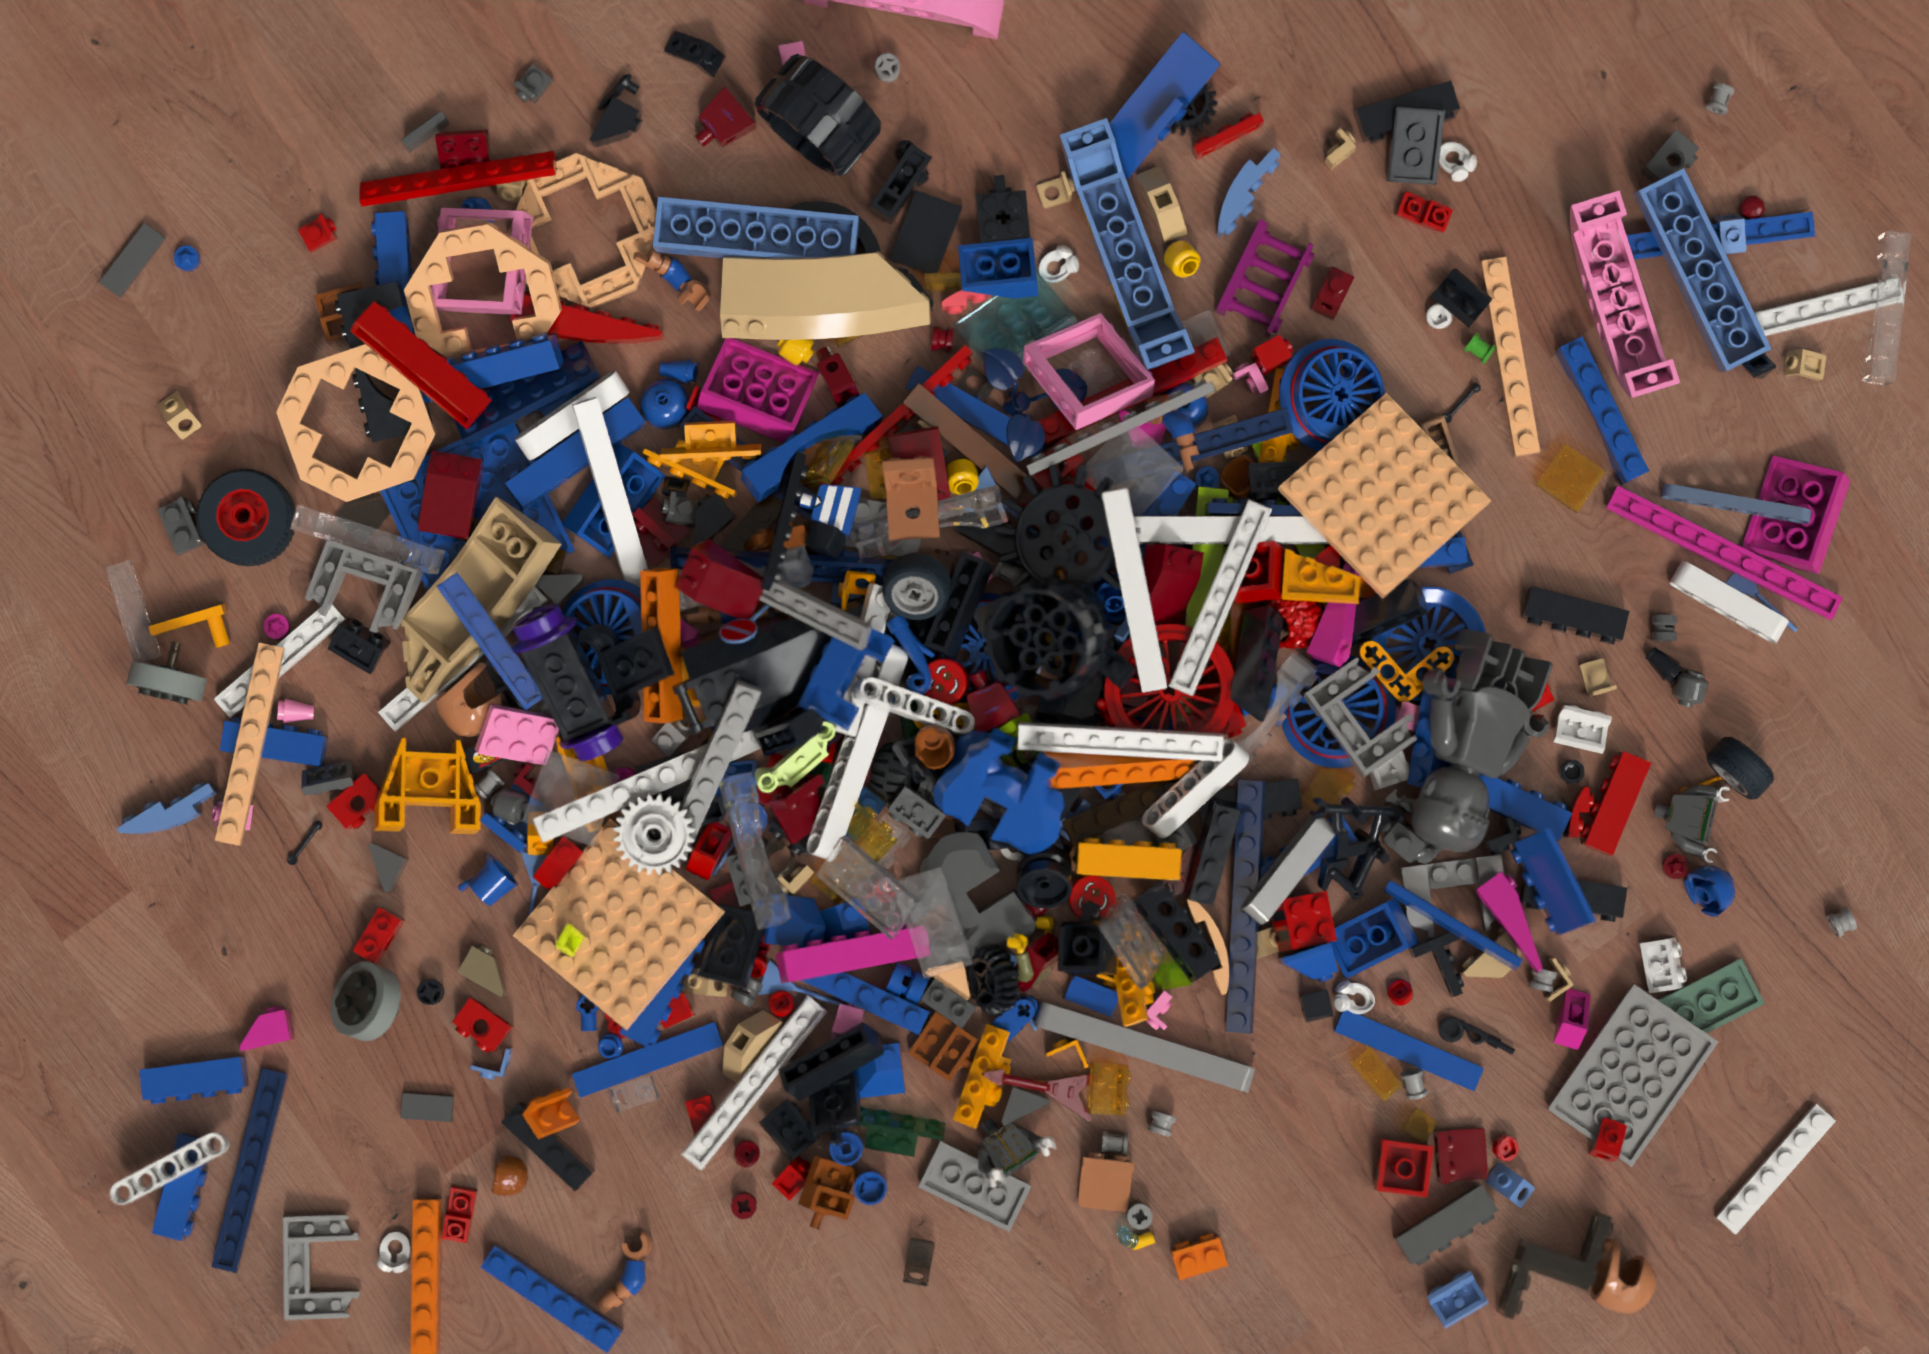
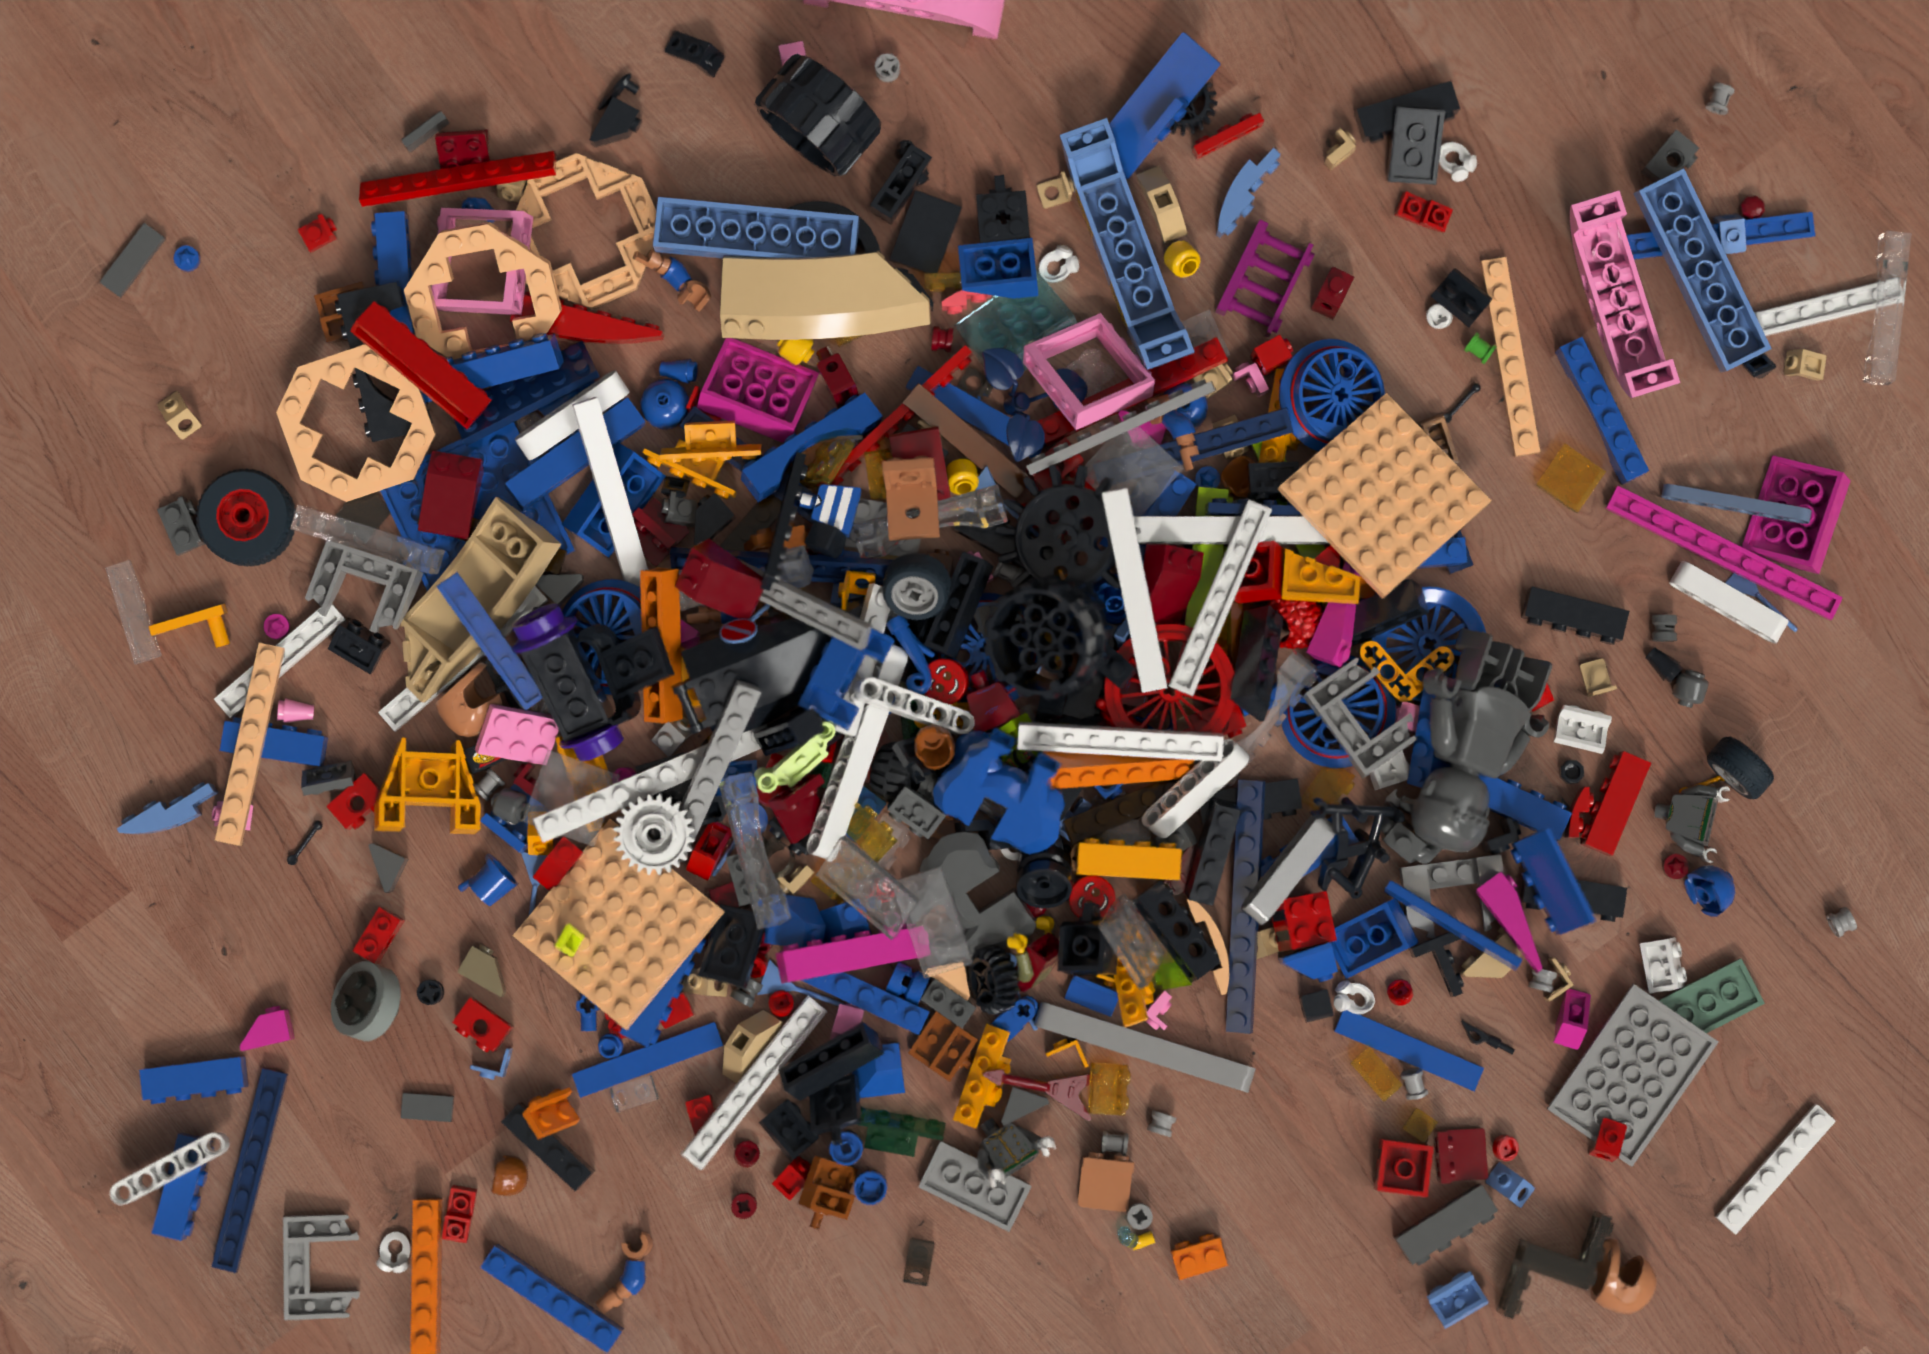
light grey wheel [126,641,207,705] -> none
dark grey bracket [513,64,553,104] -> none
dark red torso [694,87,756,148] -> none
black tile [1438,1017,1464,1042] -> none

